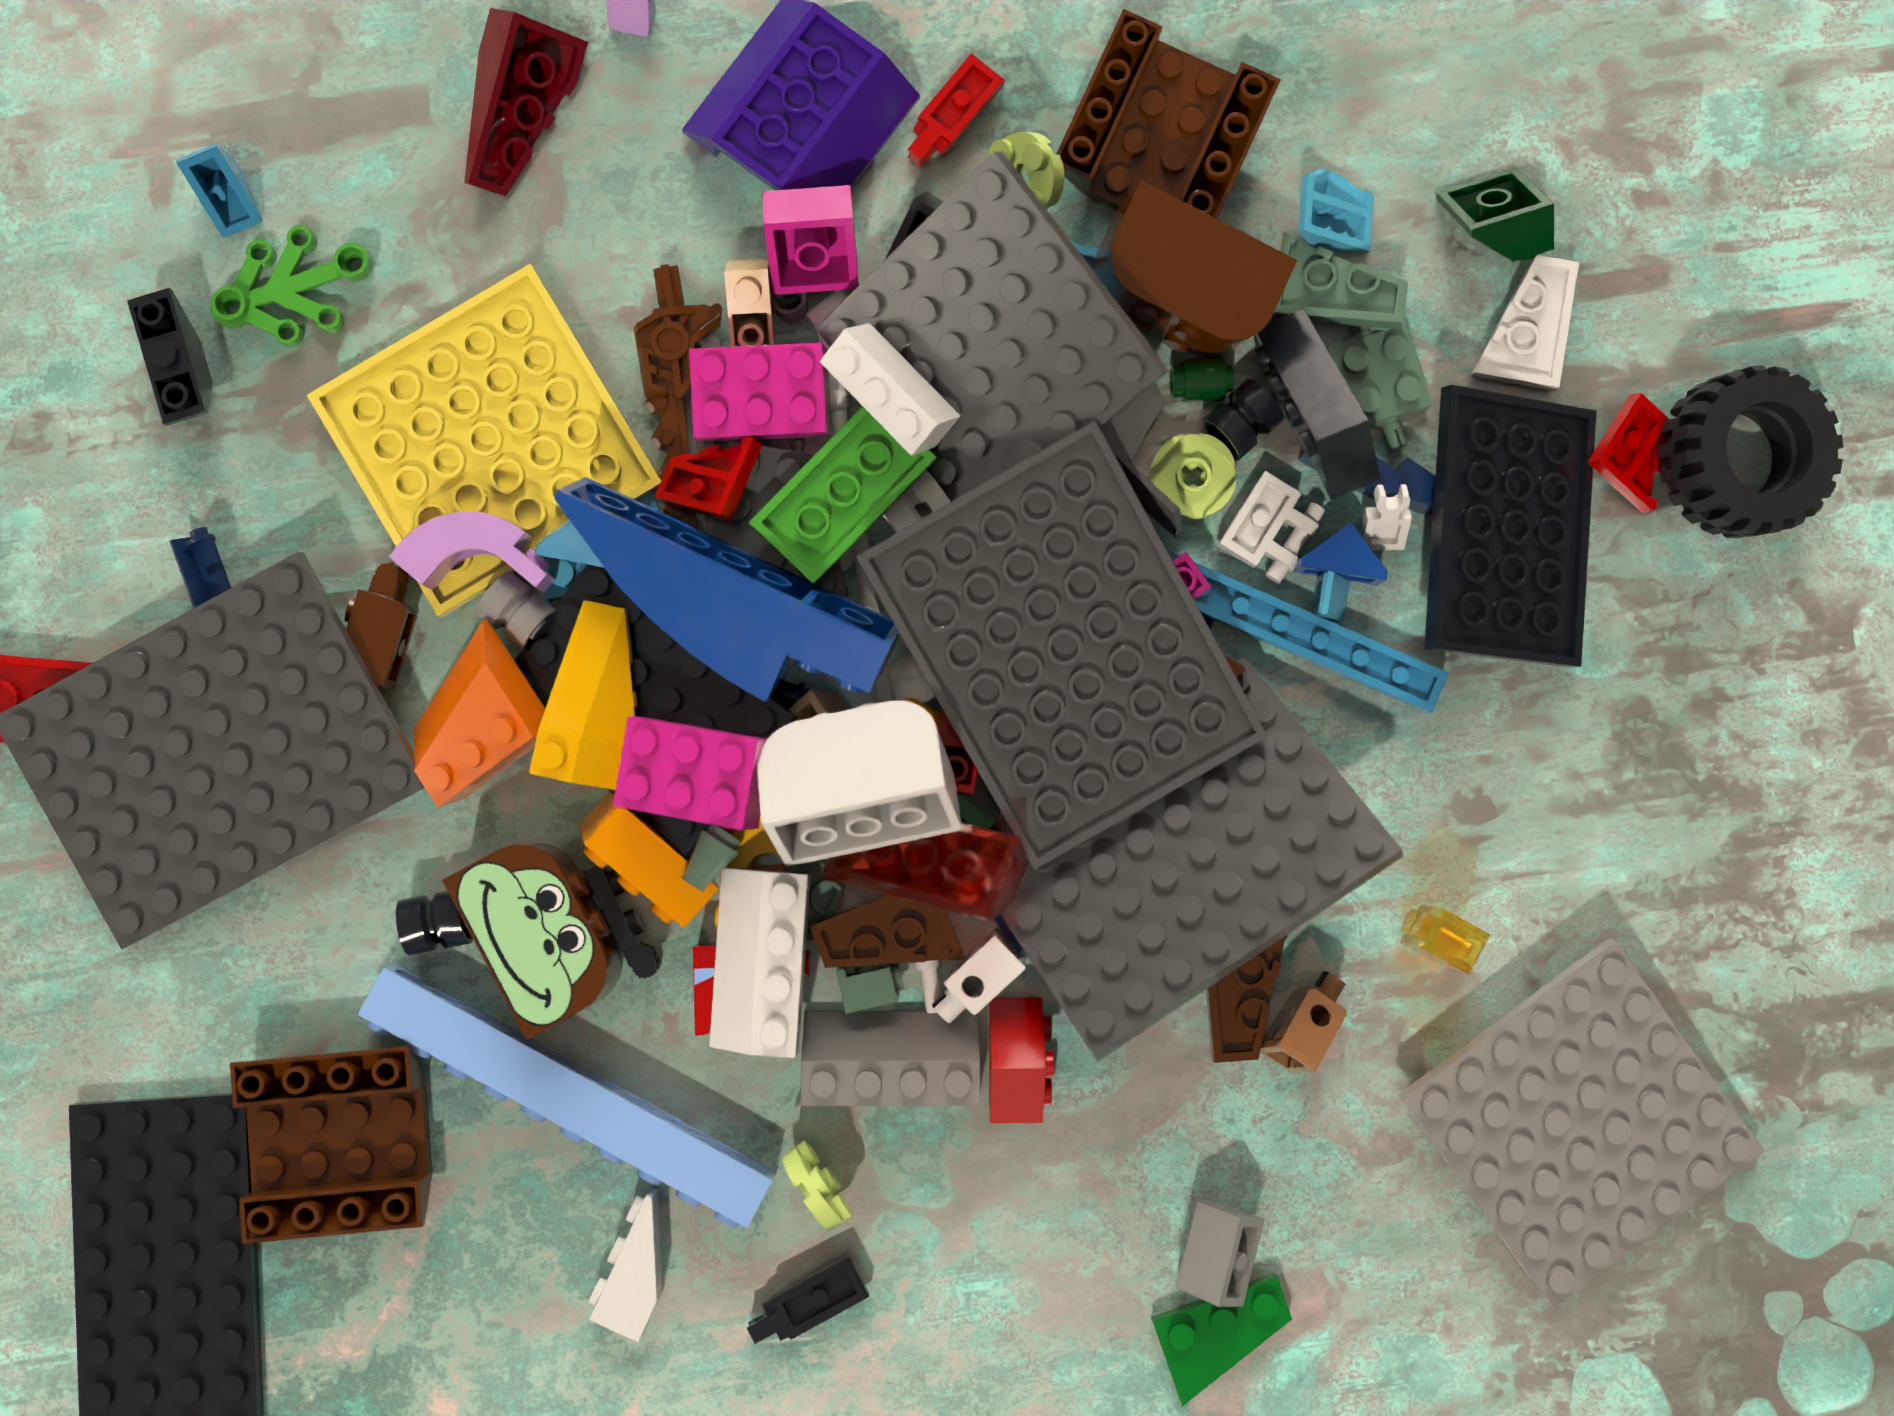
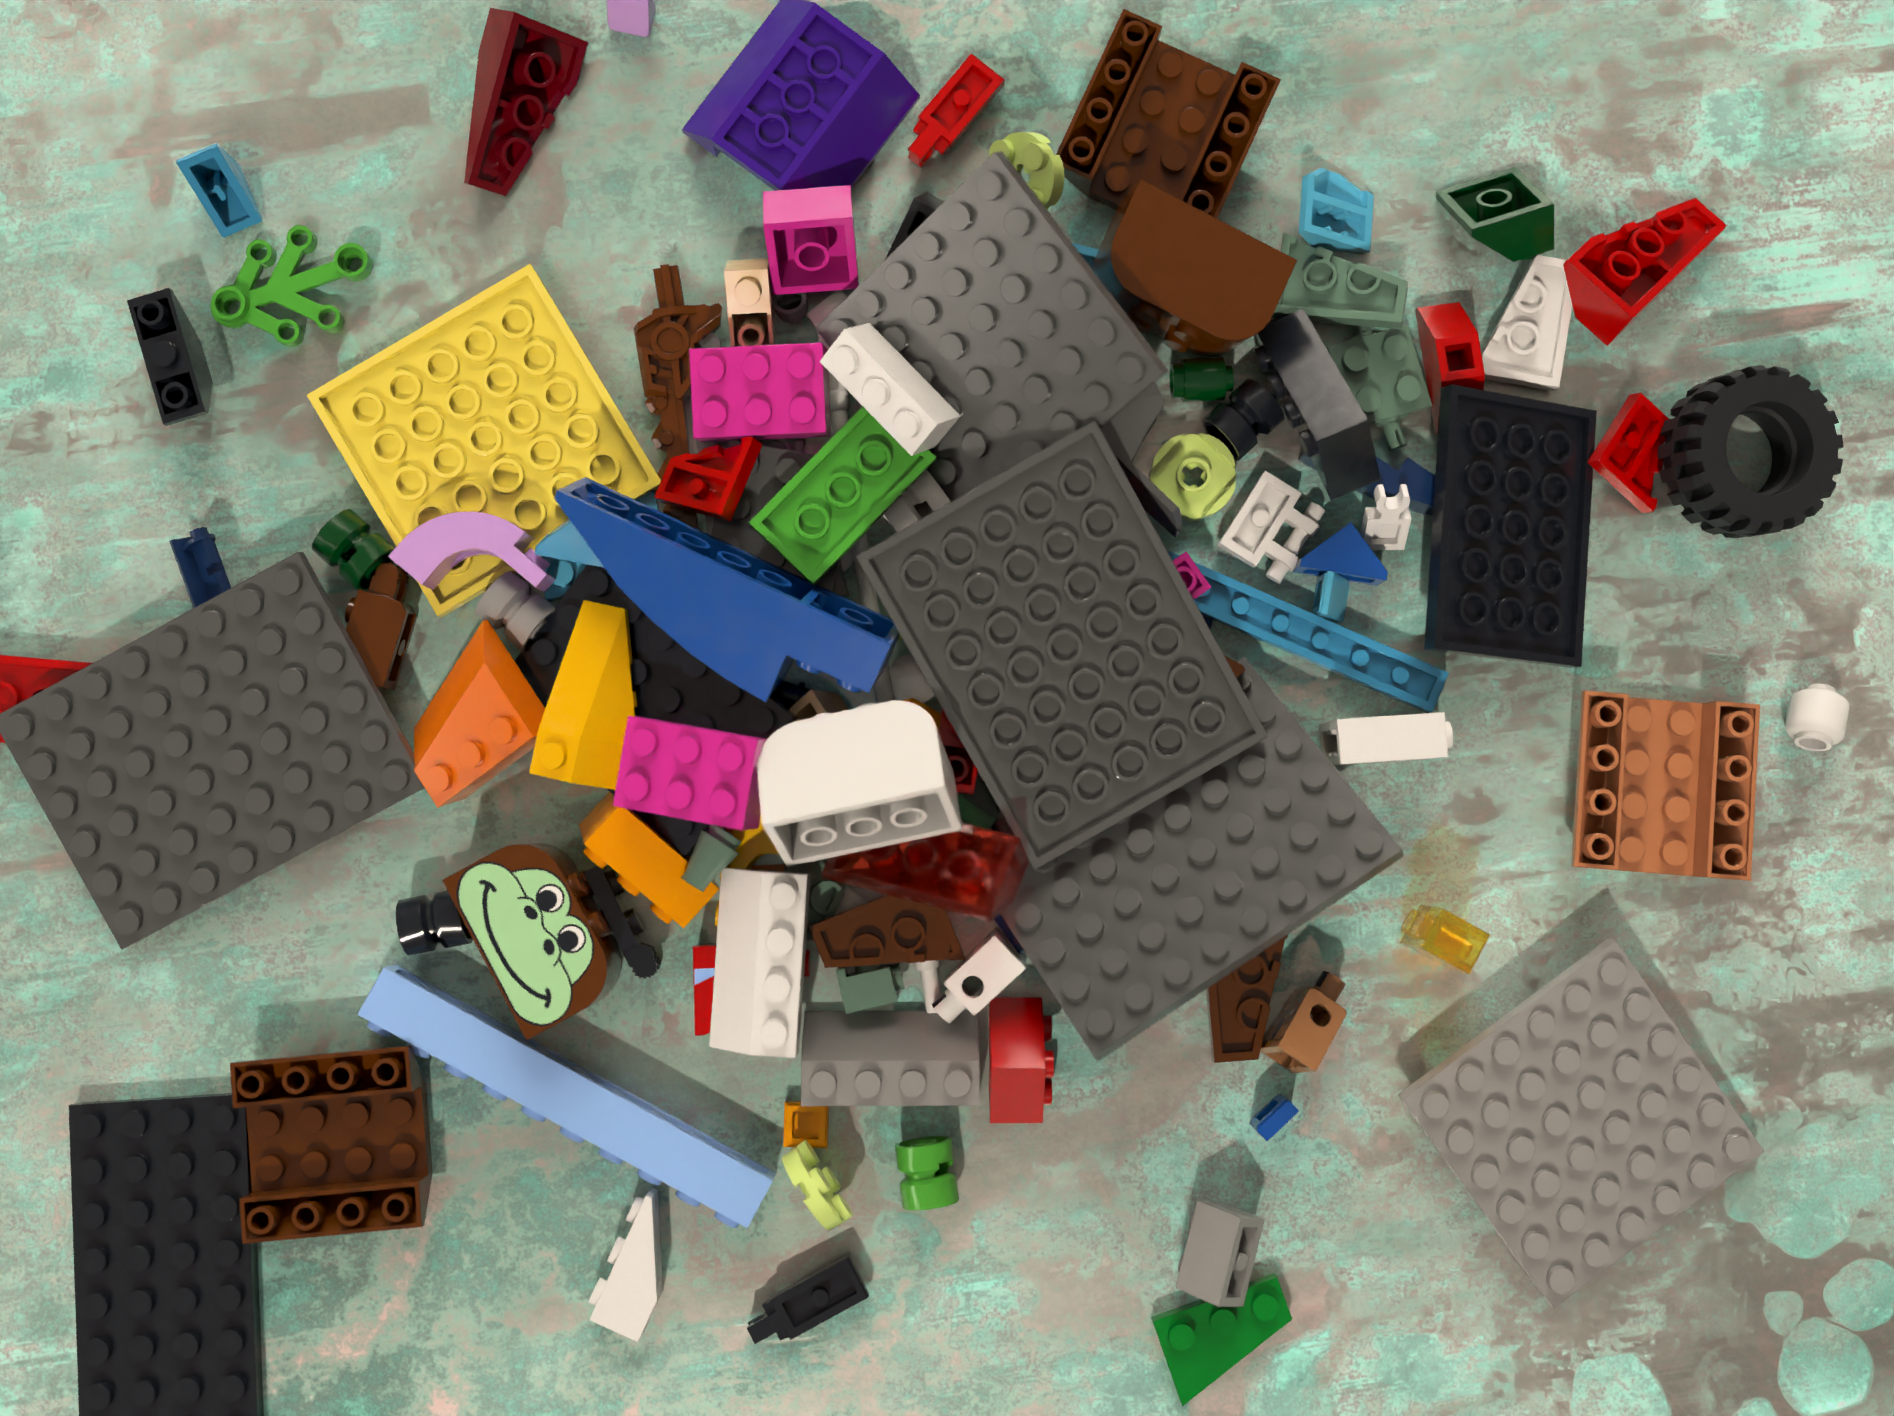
none -> dark green wheel [312,509,395,590]
none -> light orange tile [783,1100,829,1148]
none -> bright green wheel [895,1136,959,1210]
none -> blue tile [1249,1094,1299,1141]
none -> white brick [1319,712,1453,766]
none -> red slope [1415,302,1485,435]
none -> red wedge [1563,198,1727,346]
none -> nougat slope [1571,691,1760,881]
none -> white head [1785,684,1850,751]

